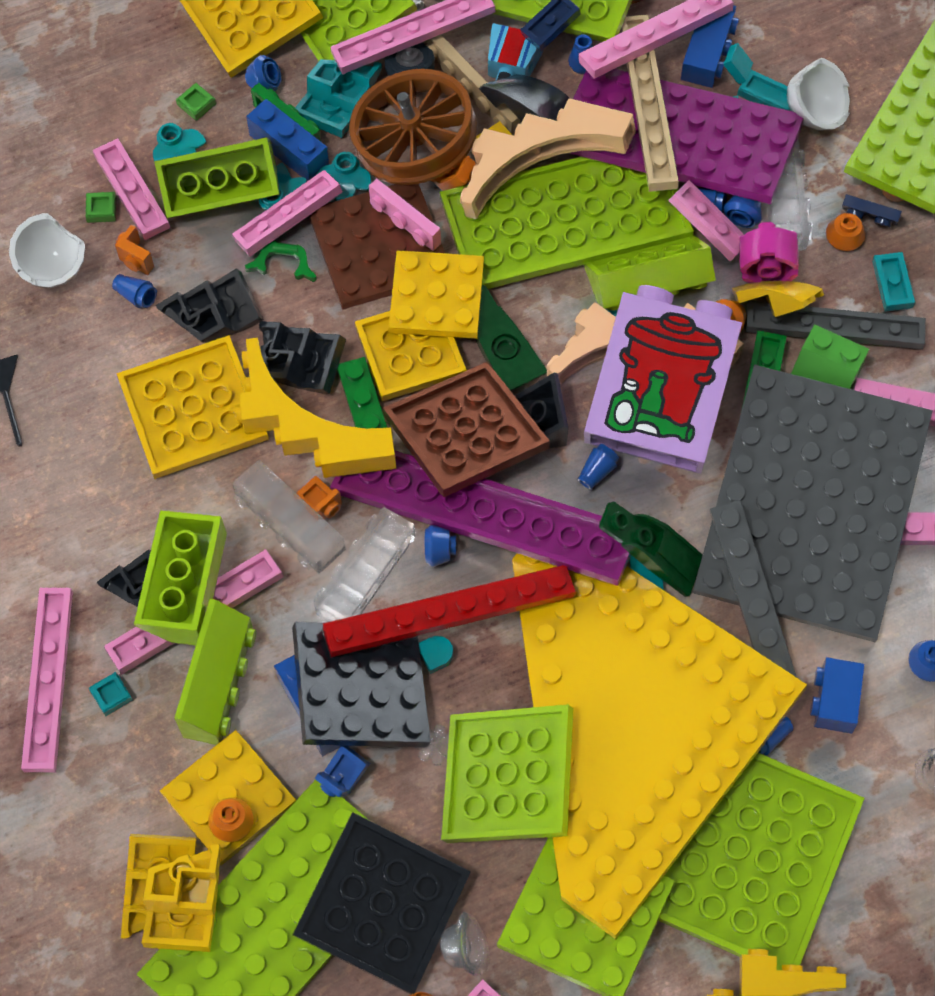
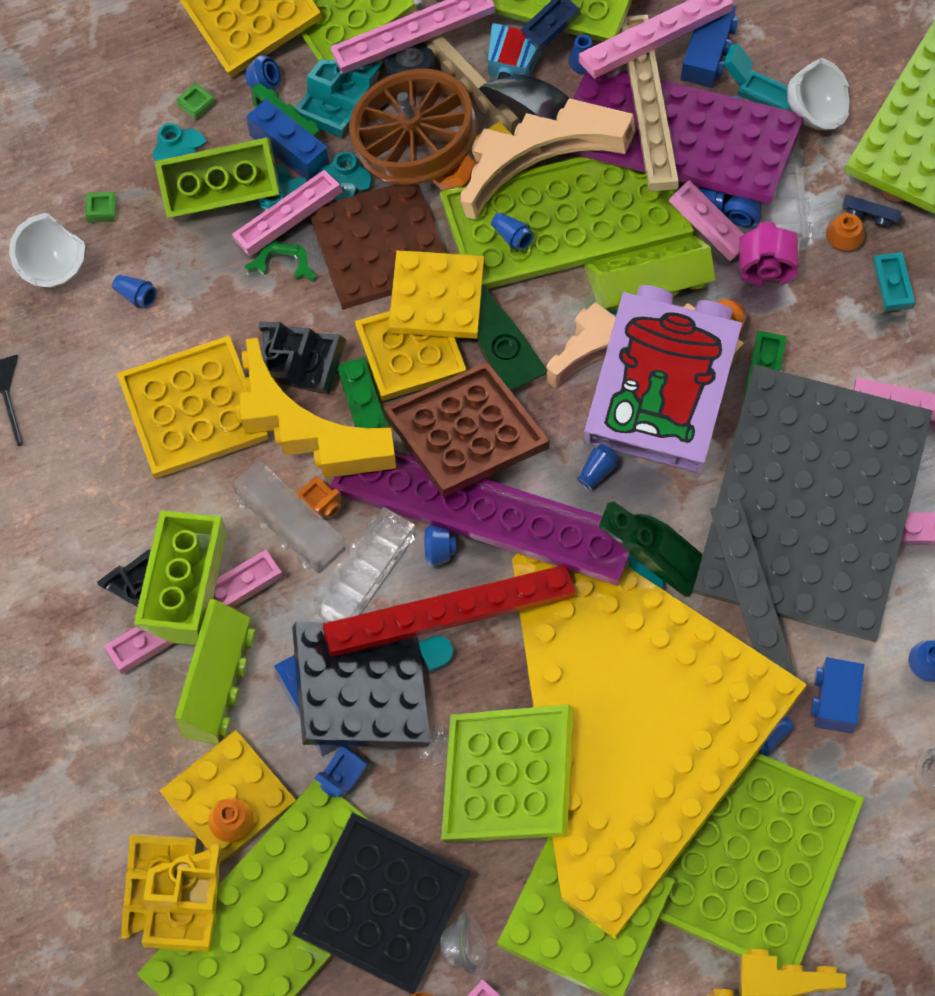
bright pink plate [21,588,73,773] -> none
teal tile [89,672,133,717] -> none
bright pink plate [93,138,170,240] -> none
orange bracket [115,225,154,275] -> none
black slope [156,268,264,342] -> none
bright pink plate [369,178,441,251] -> none
black slope [515,372,568,449] -> none
yellow slope [732,280,824,317] -> none
dark grey plate [745,301,926,350] -> none
bright green slope [791,324,869,389] -> none
none -> blue cone [491,212,534,251]

